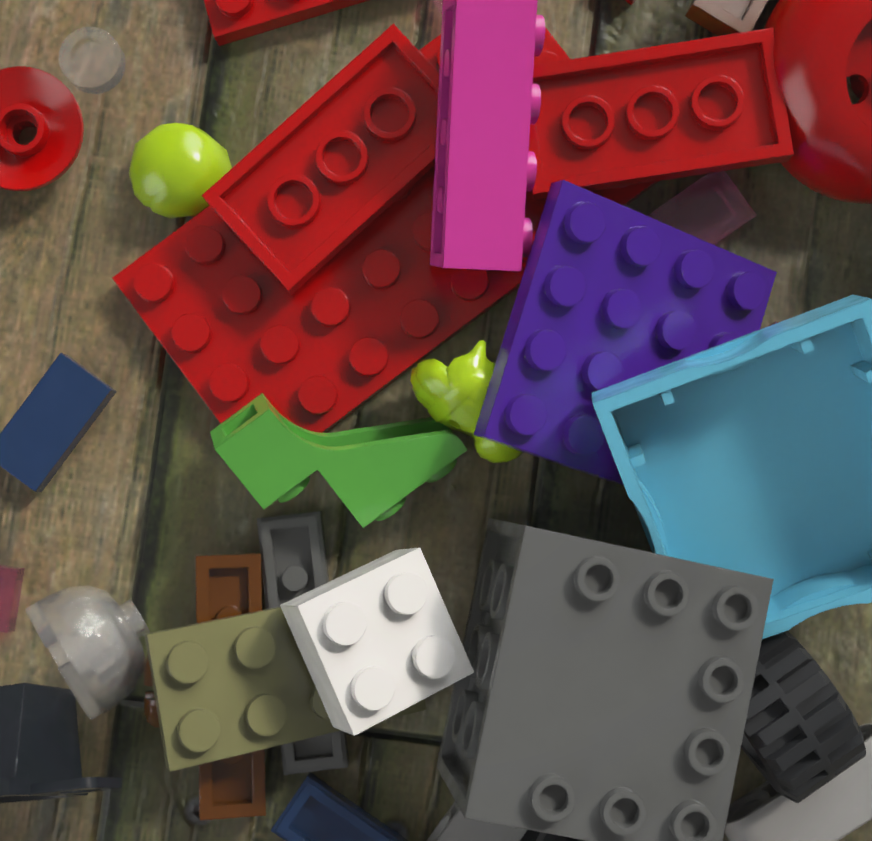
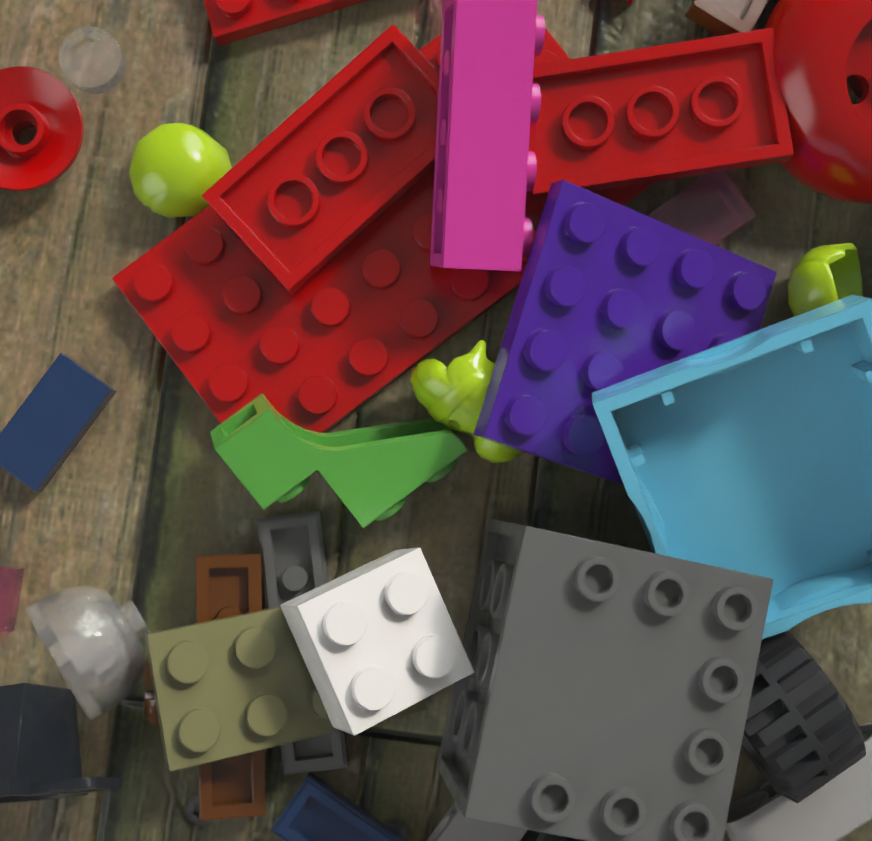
none -> lime hair [788,243,863,317]

